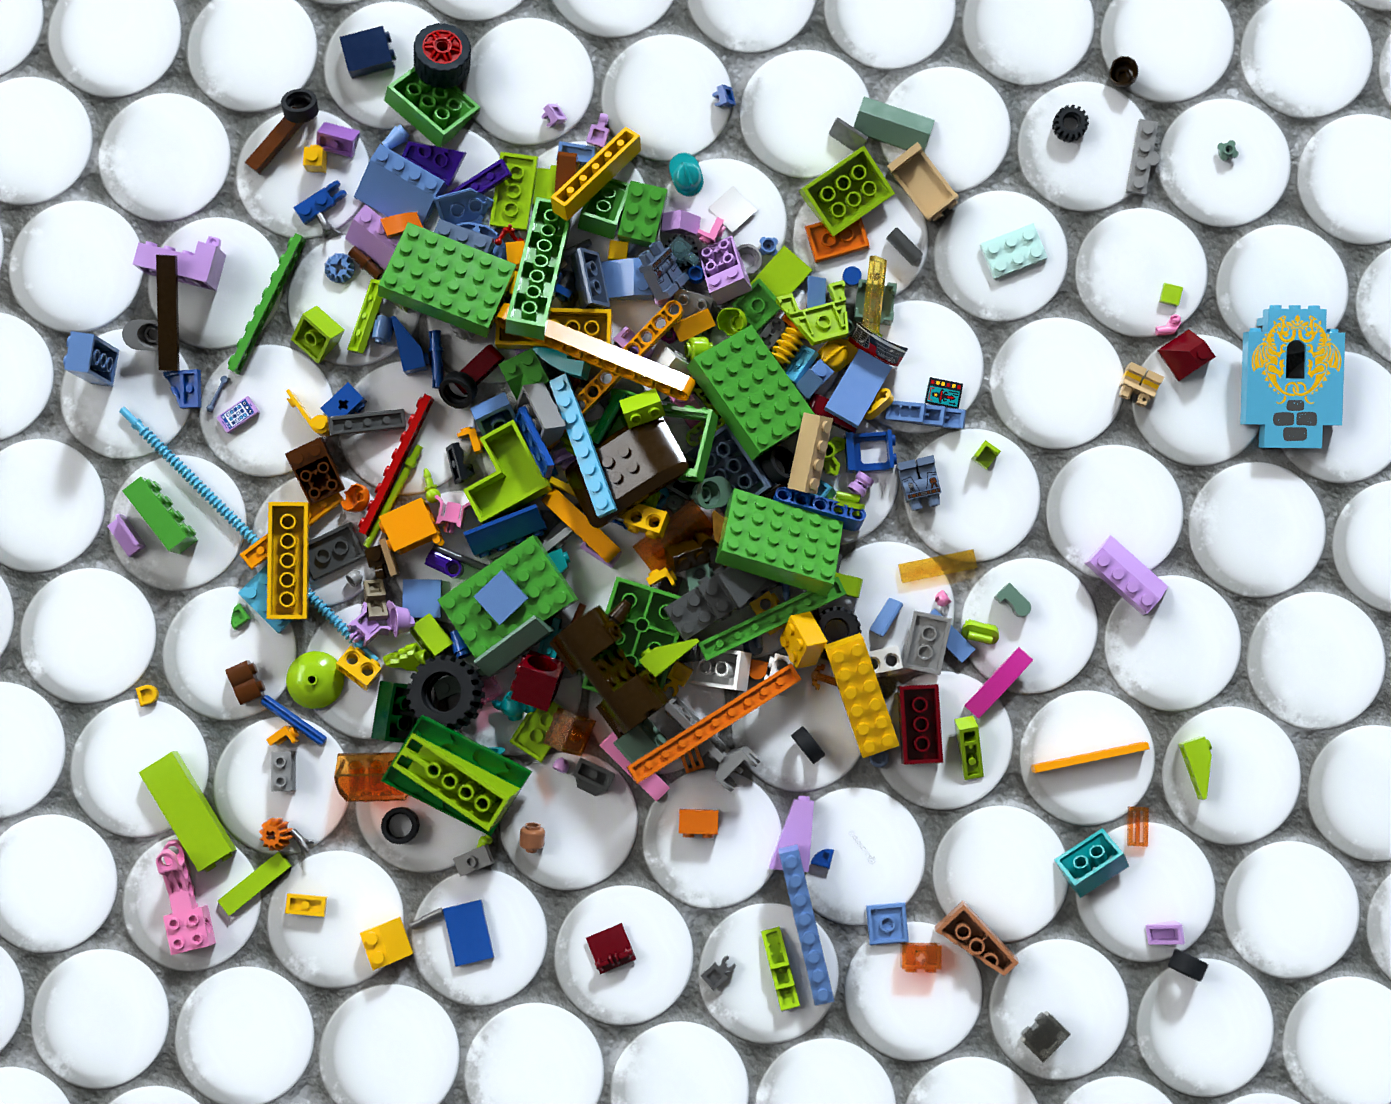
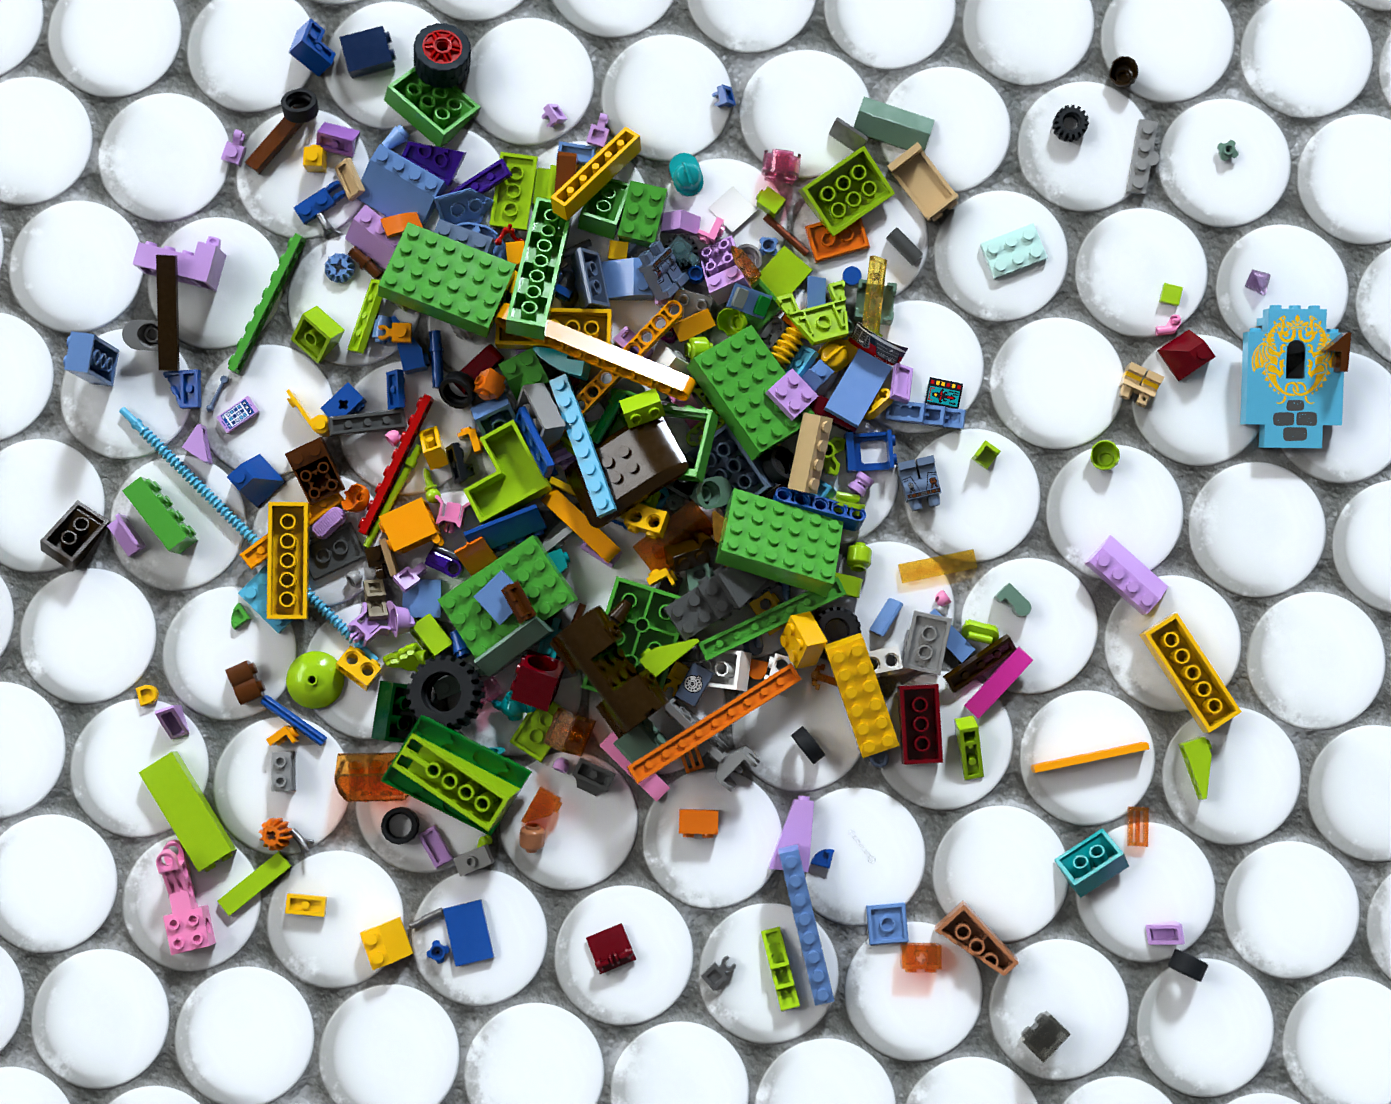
none -> dark brown slope [40,500,109,572]
none -> lavender slope [155,705,189,740]
none -> lavender slope [182,424,213,464]
none -> lavender plate [221,129,246,166]
none -> blue slope [227,454,286,508]
none -> blue panel [288,18,336,76]
none -> lavender piece [312,507,346,539]
none -> tan tile [335,158,365,201]
none -> light orange plate [378,323,412,343]
none -> bright pink hinge [384,430,401,447]
none -> blue plate [386,369,406,410]
none -> lavender plate [393,562,427,593]
none -> lavender tile [418,825,453,868]
none -> yellow slope [419,425,449,470]
none -> blue plate [427,940,450,964]
none -> orange piece [454,536,498,576]
none -> orange brick [473,368,506,401]
none -> reddish brown hinge [501,581,537,624]
none -> clear orange slope [521,786,563,823]
none -> sand blue slope [675,663,714,707]
none -> piece [726,283,773,320]
none -> clear orange slope [731,246,762,284]
none -> lime brick [756,186,786,219]
none -> clear pink brick [761,149,801,184]
none -> copper bar [763,214,810,257]
none -> lavender plate [765,368,818,421]
none -> lime head [846,542,872,572]
none -> lavender tile [890,363,913,404]
none -> dark brown plate [943,634,1016,693]
none -> lime hair [1090,440,1120,471]
none -> yellow brick [1139,613,1242,733]
none -> clear purple slope [1245,269,1271,296]
none -> reddish brown slope [1321,332,1352,372]

